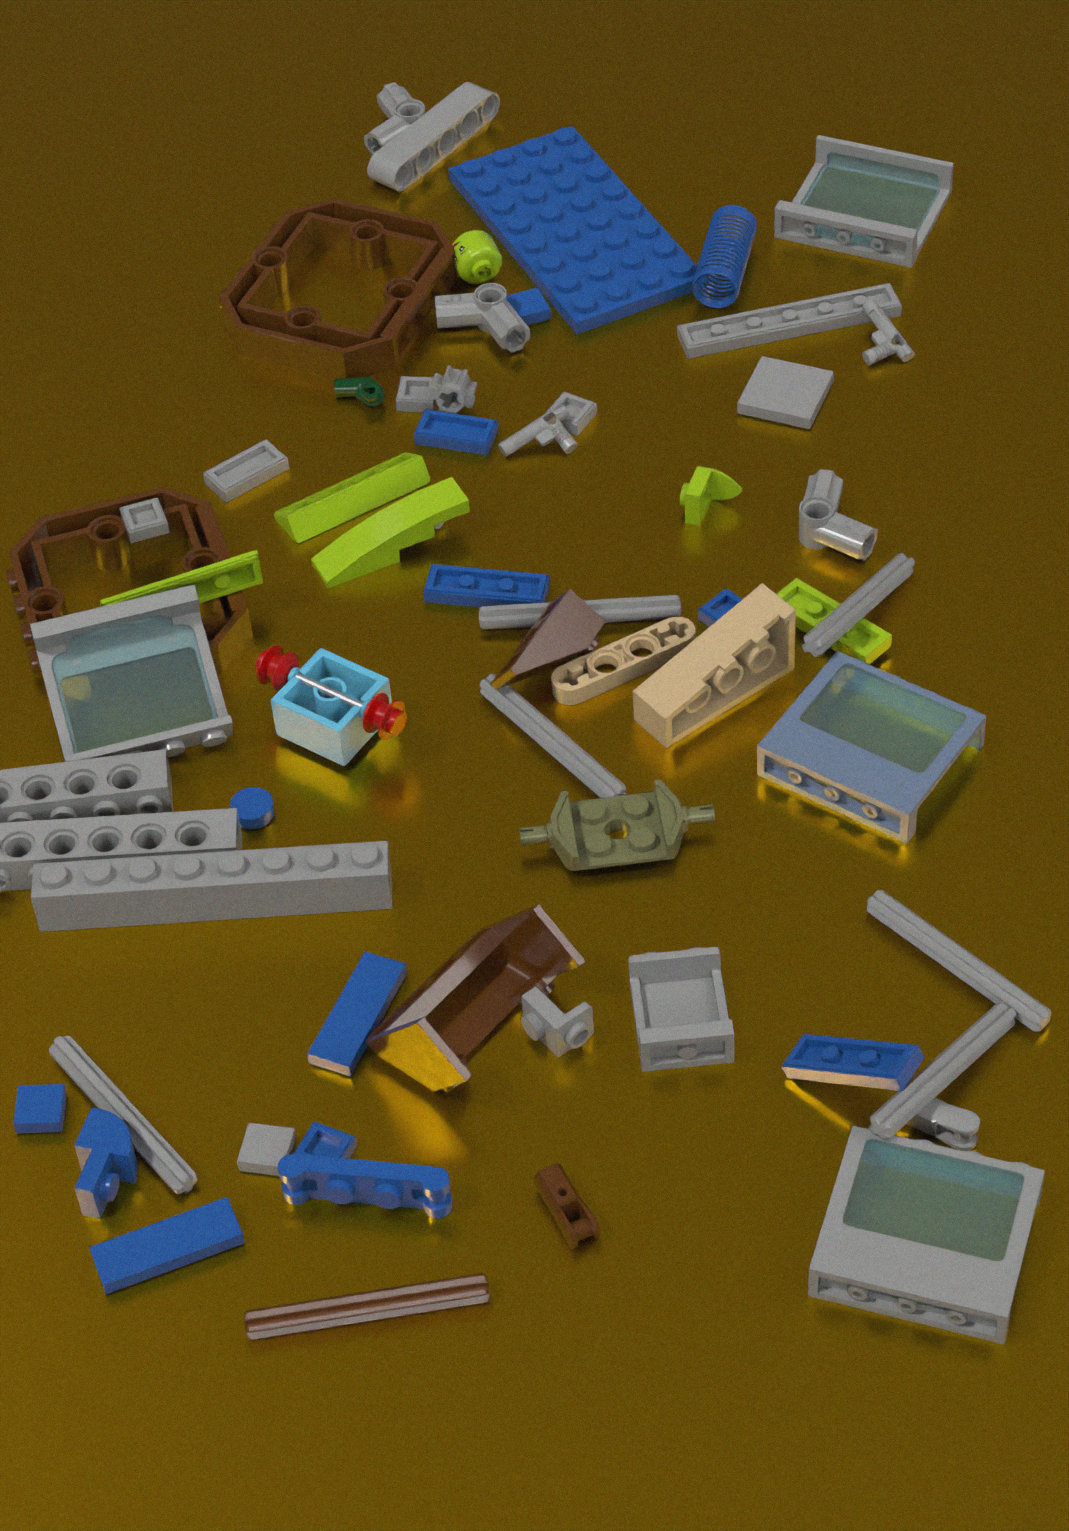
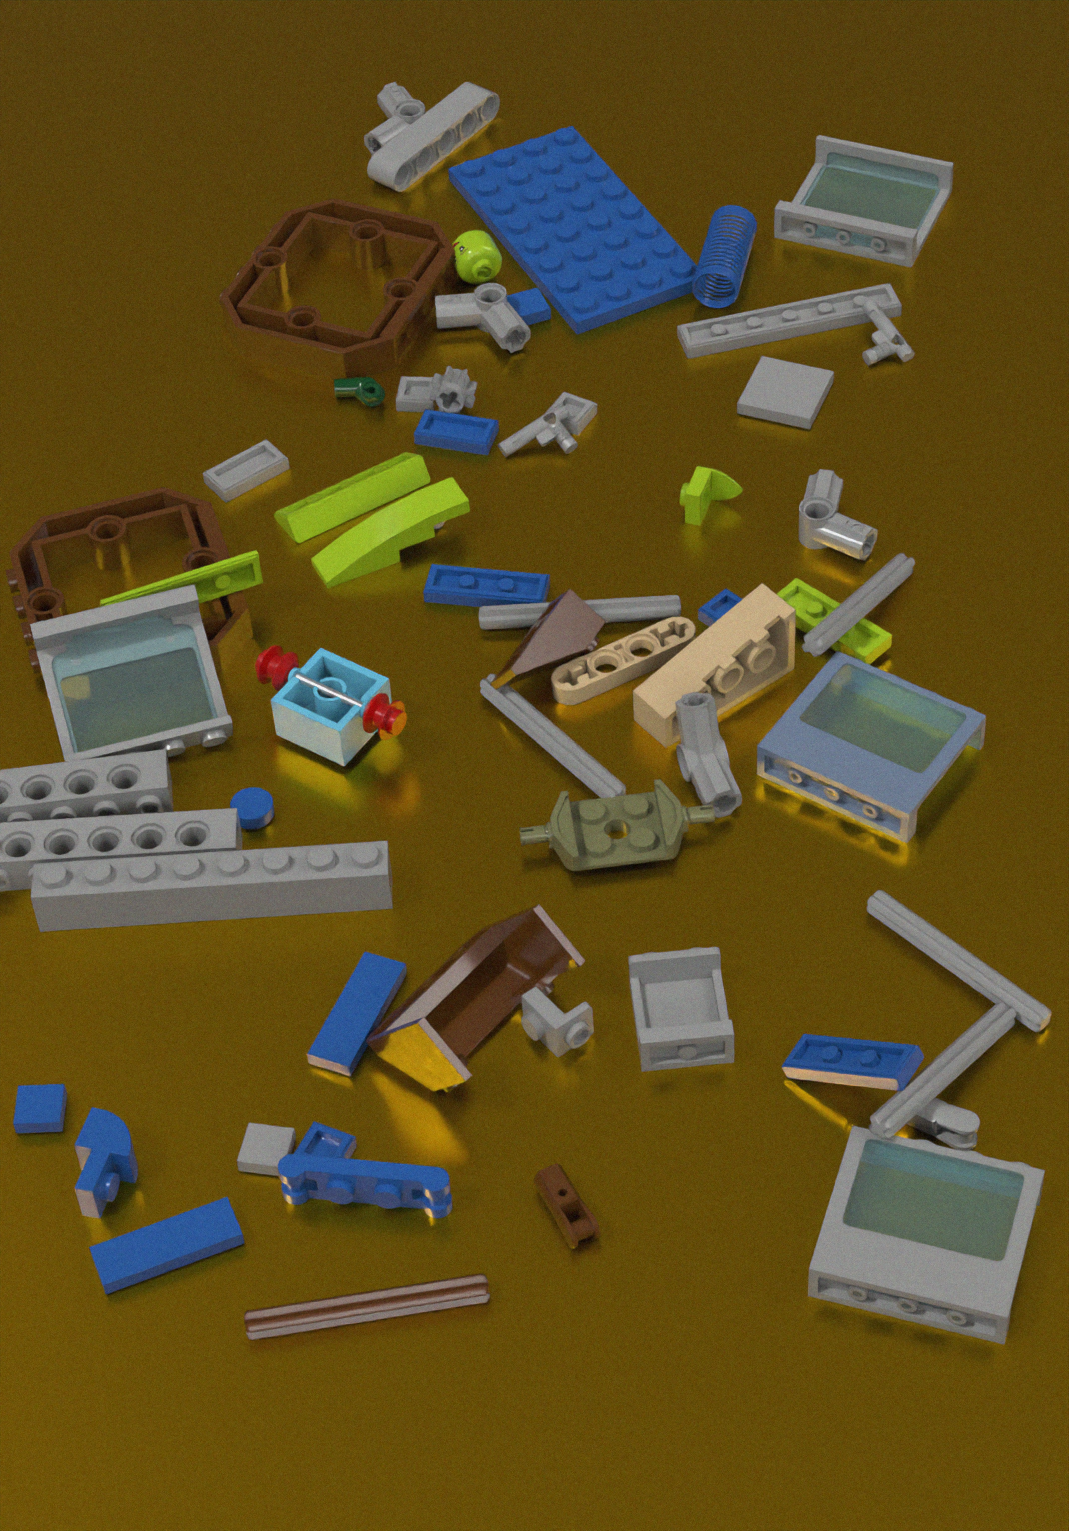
light grey axle [49,1035,198,1194] -> none
light grey tile [119,498,170,543] -> none
none -> light grey piece [675,692,742,818]

